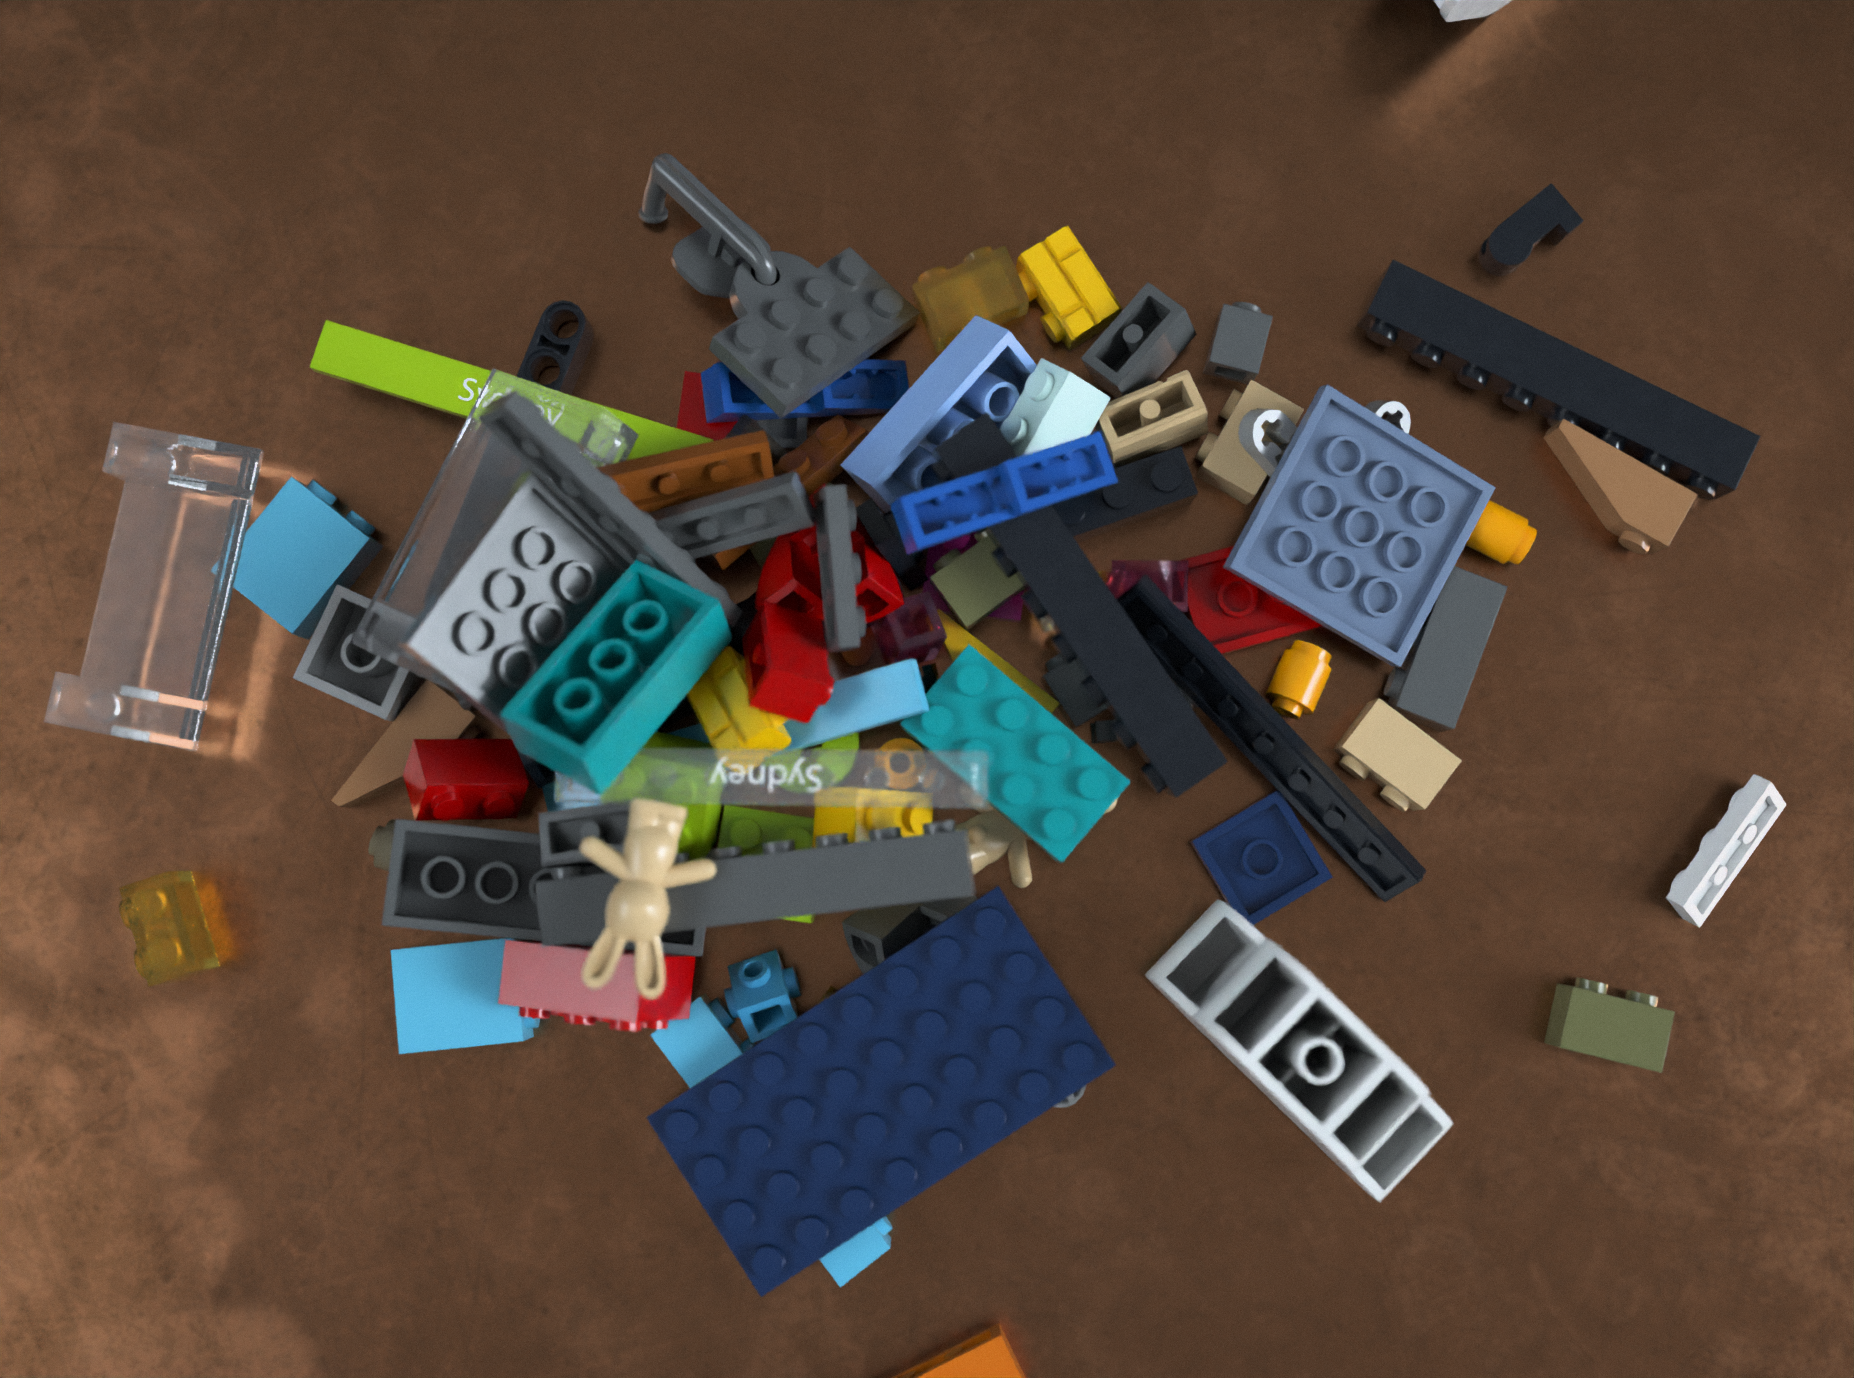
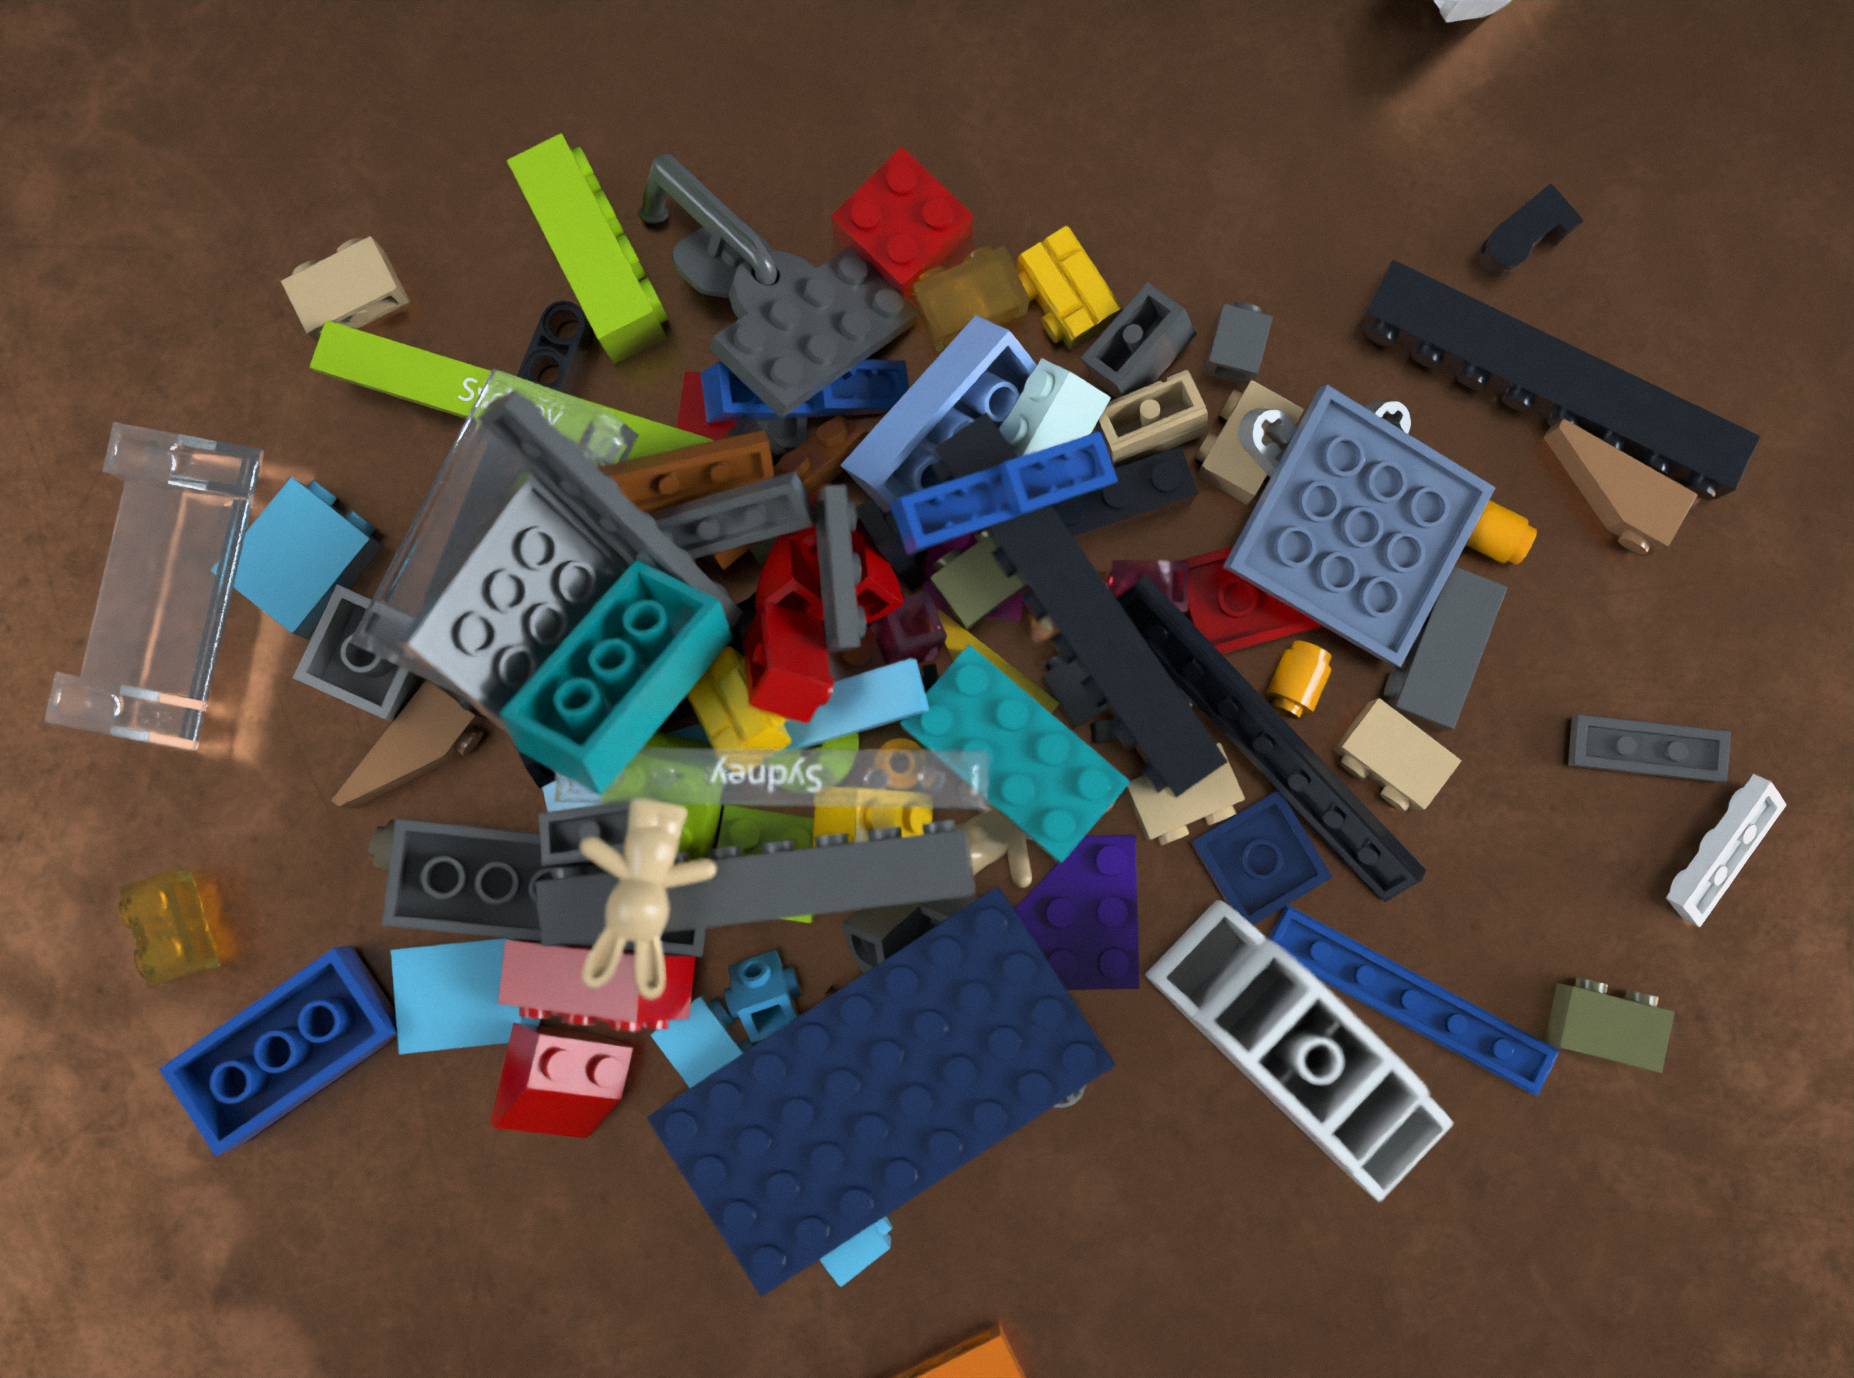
red brick [403,739,529,821] -> none
none -> blue brick [159,945,398,1157]
none -> tan brick [281,236,410,343]
none -> red slope [489,1022,633,1138]
none -> lime brick [507,133,668,365]
none -> red brick [831,146,973,300]
none -> dark purple plate [1014,835,1140,990]
none -> tan brick [1124,743,1245,846]
none -> blue tile [1266,905,1560,1097]
none -> dark grey plate [1568,714,1731,783]

